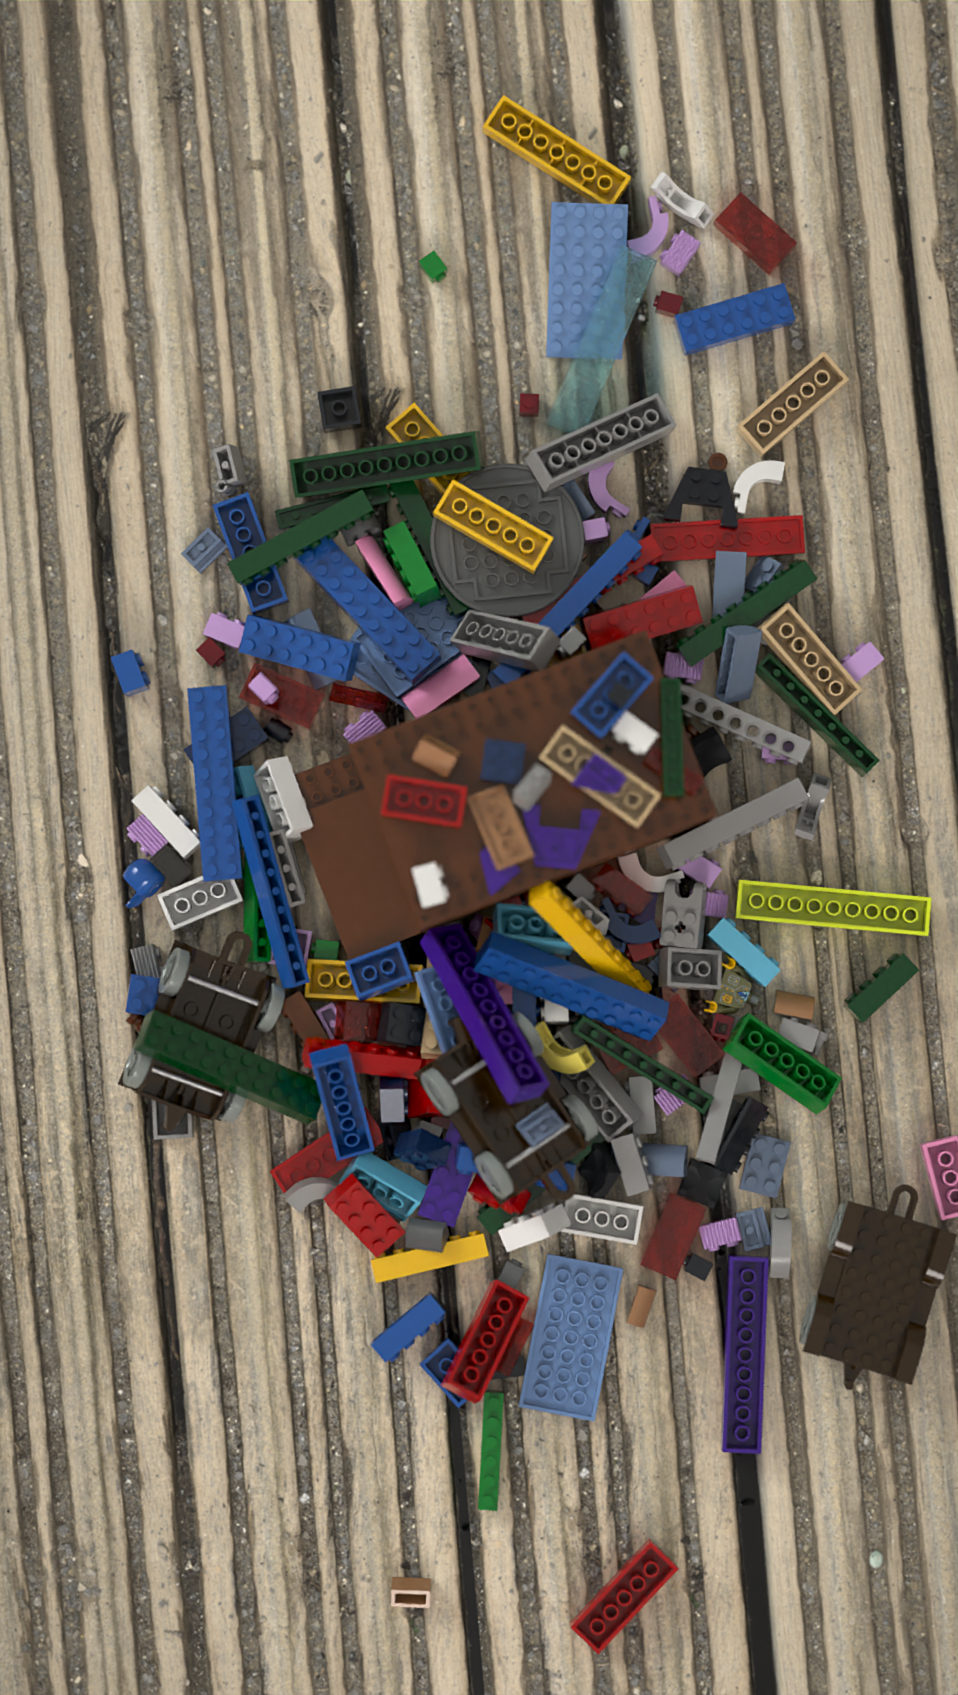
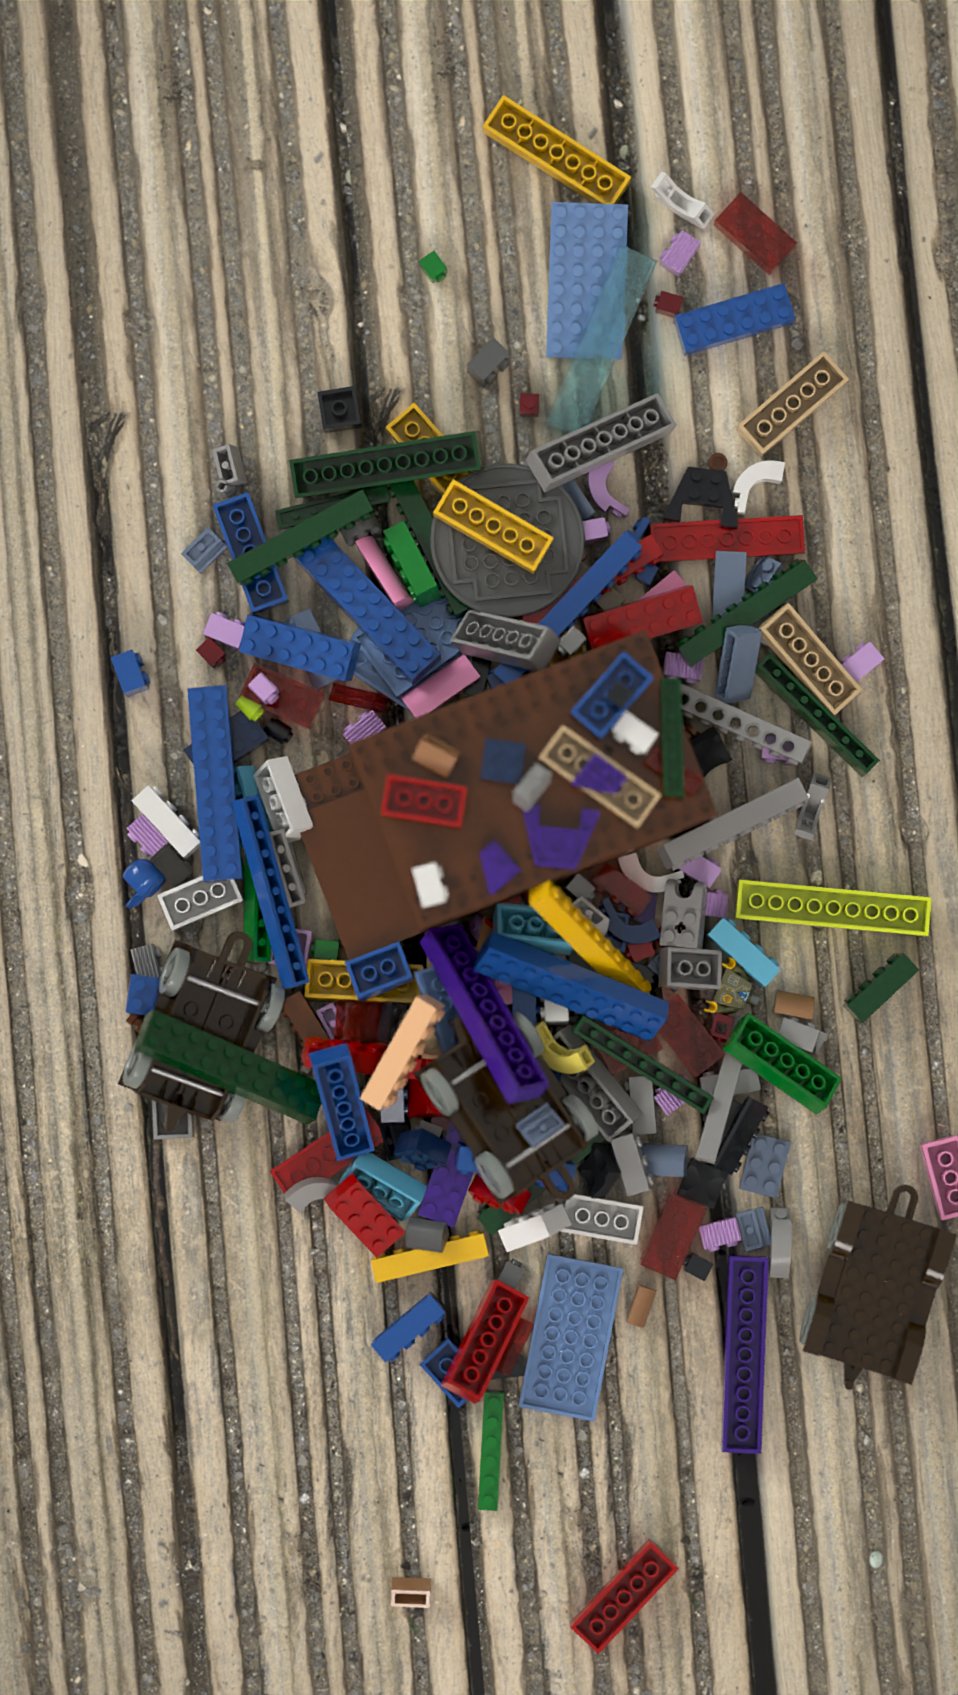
medium nougat tile [467,783,535,872] -> none
lavender arch [627,196,669,263] -> none
none -> lime cone [235,696,265,722]
none -> light nougat brick [360,994,446,1111]
none -> dark grey brick [467,337,510,388]

